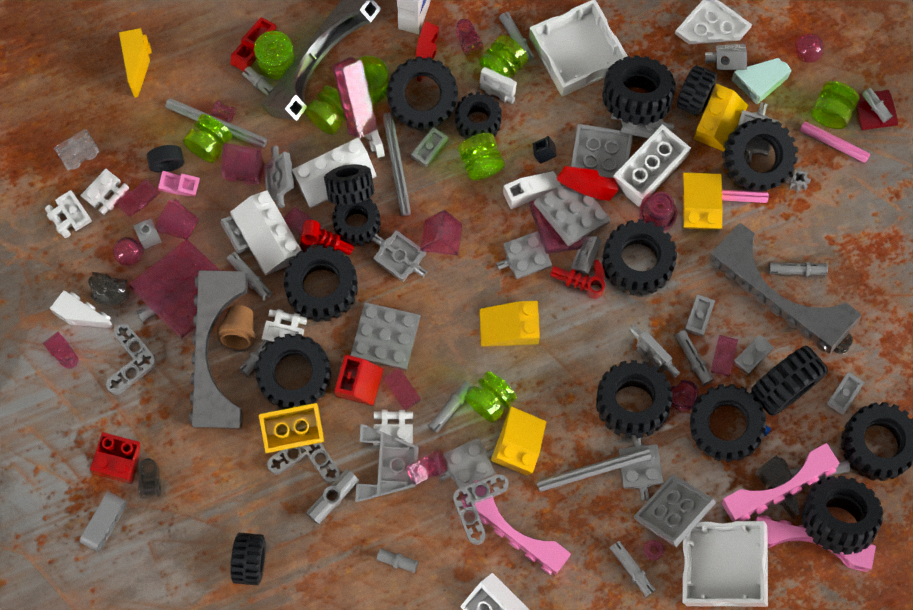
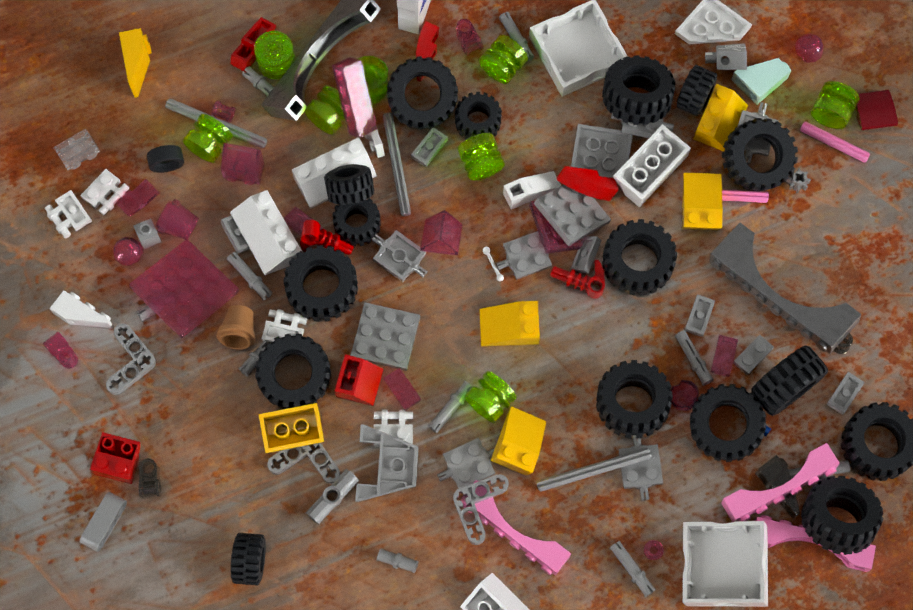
clear smoke helmet [88,272,131,306] -> none
bright pink slope [158,171,200,196] -> none
flat silver arch [189,270,248,429] -> none
light grey plate [264,146,294,208] -> none
clear pink slope [406,450,447,485] -> none
white plate [480,67,517,104] -> none
black slope [533,136,557,164] -> none
light grey plate [629,325,681,378] -> none
light grey plate [634,474,716,547] -> none
clear pink piece [639,192,677,231] -> none
light grey pin [768,261,828,277] -> none
light grey axle [862,88,893,123] -> none
none -> white hinge [483,247,504,281]

